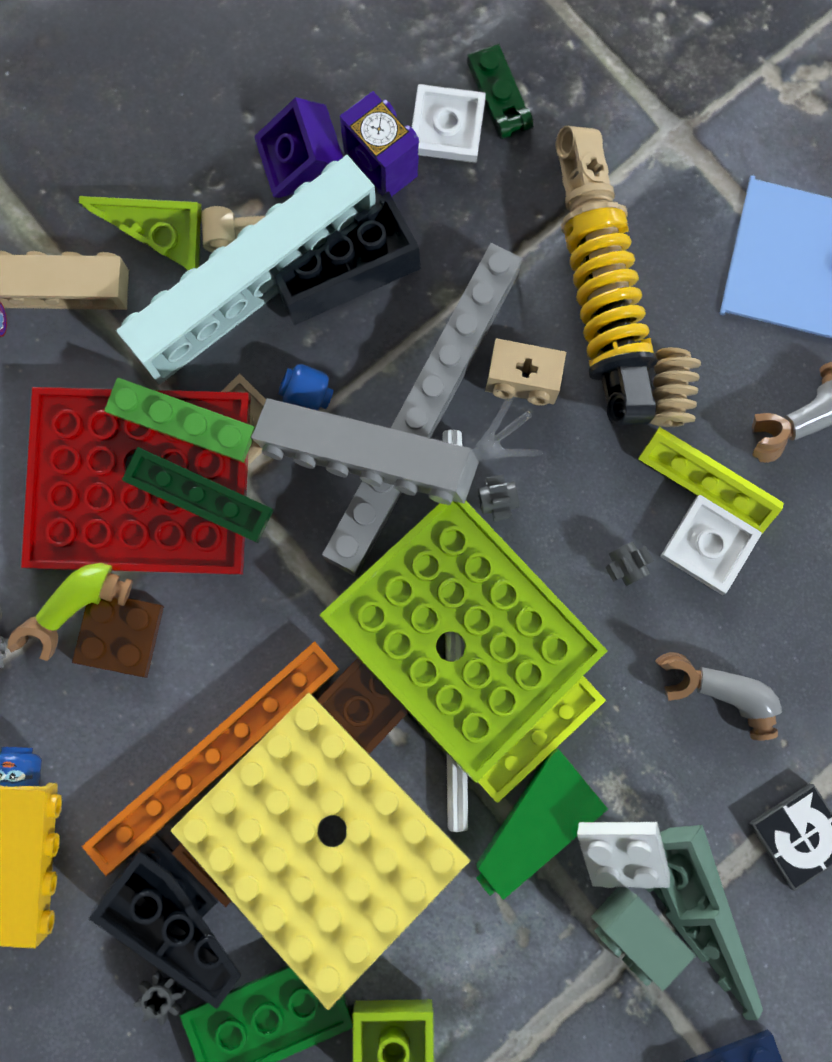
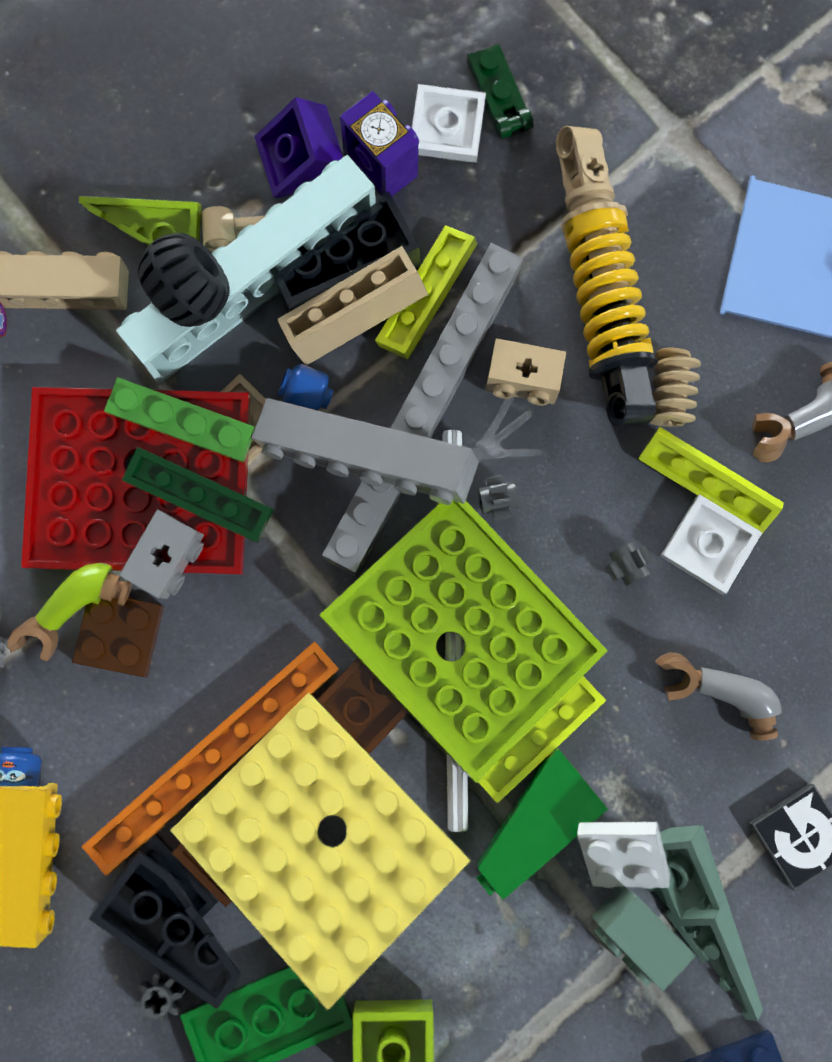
none -> light grey brick [119,510,204,599]
none -> black wheel [138,233,230,327]
none -> tan brick [277,246,429,365]
none -> neon yellow plate [375,225,477,360]

